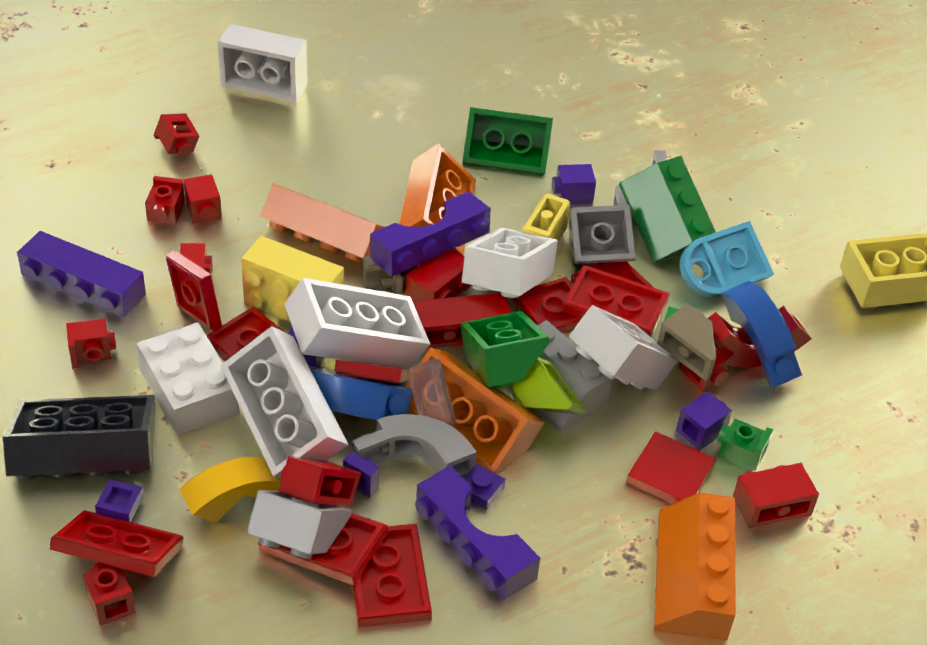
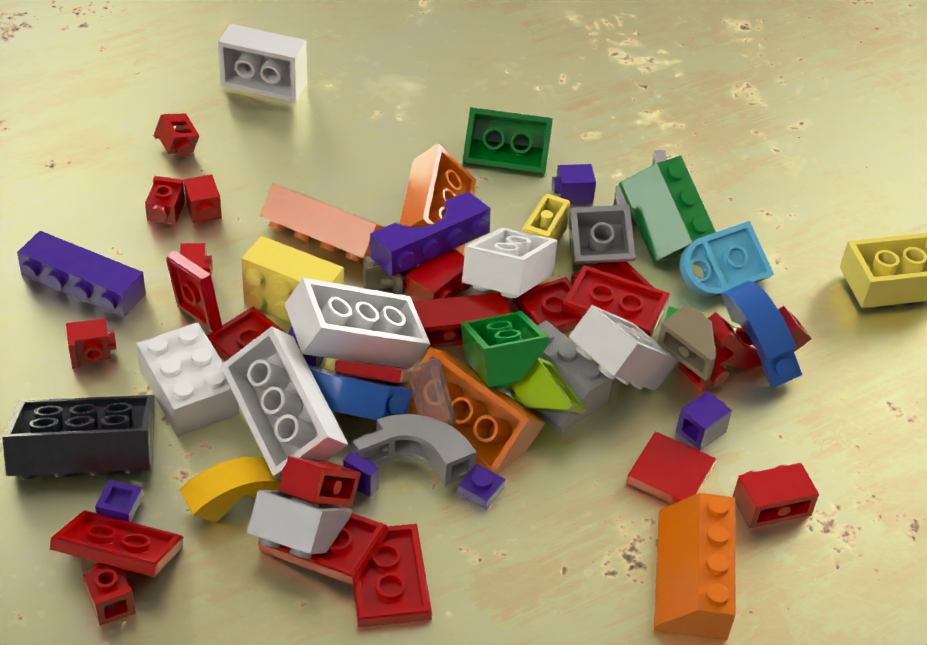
dark purple arch [415,465,541,600] -> none
green brick [717,418,773,471] -> none

